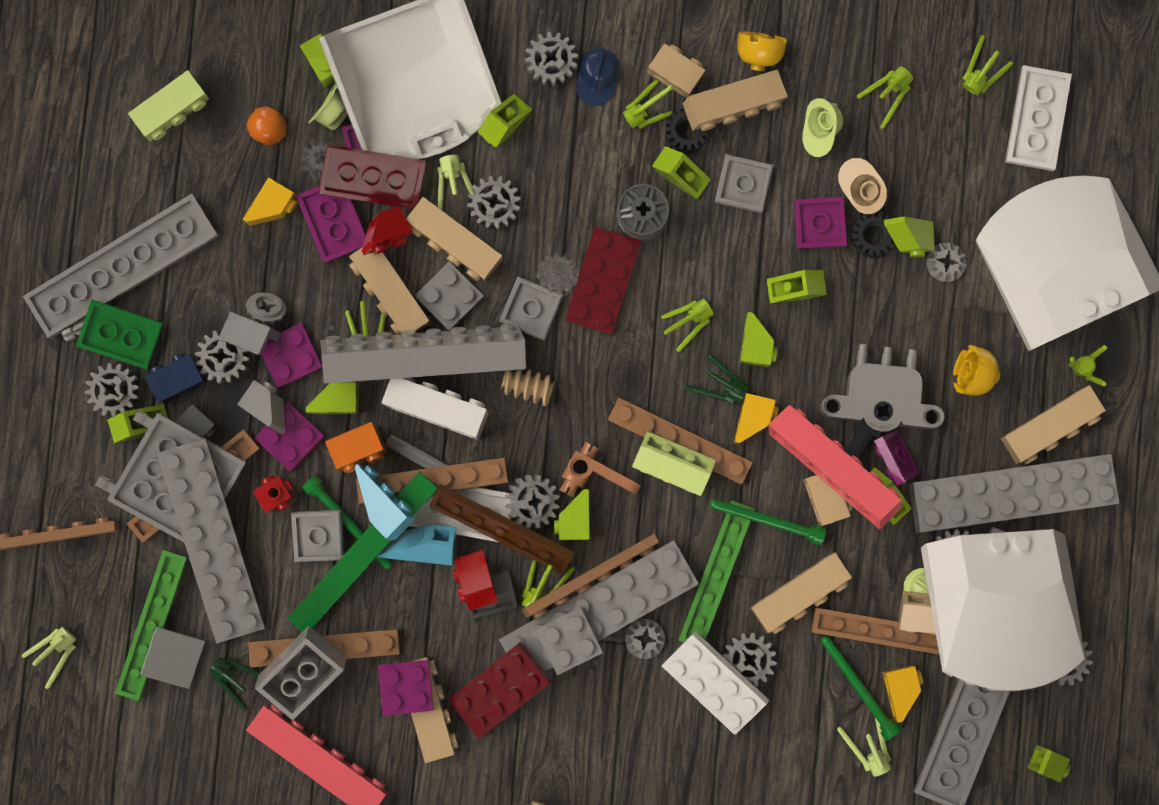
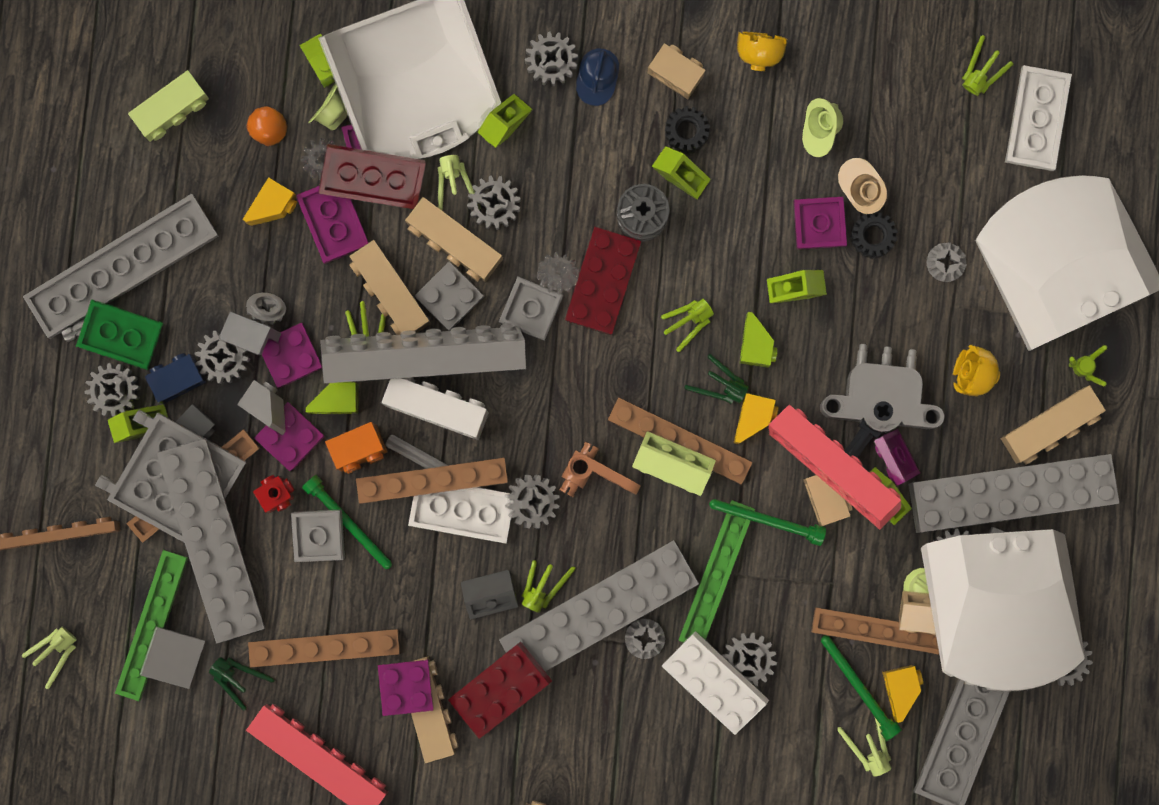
light grey brick [255,626,346,720] -> none
green tile [287,471,438,632] -> none
medium azure slope [355,464,416,540] -> none
red slope [361,206,413,255] -> none
medium azure slope [378,524,456,565] -> none
reddish brown plate [429,484,574,574] -> none
red brick [452,550,498,611] -> none
tan piece [501,369,555,407] -> none
medium nougat plate [522,534,659,619] -> none
light grey plate [535,607,603,675] -> none
lime slope [554,489,589,540] -> none
lime plant [622,79,674,129] -> none
tan brick [682,69,788,131] -> none
light grey tile [714,154,773,214] -> none
tan brick [750,553,852,634] -> none
lime plant [857,66,913,129] -> none
lime slope [884,217,935,257] -> none
lime slope [1027,745,1071,783] -> none

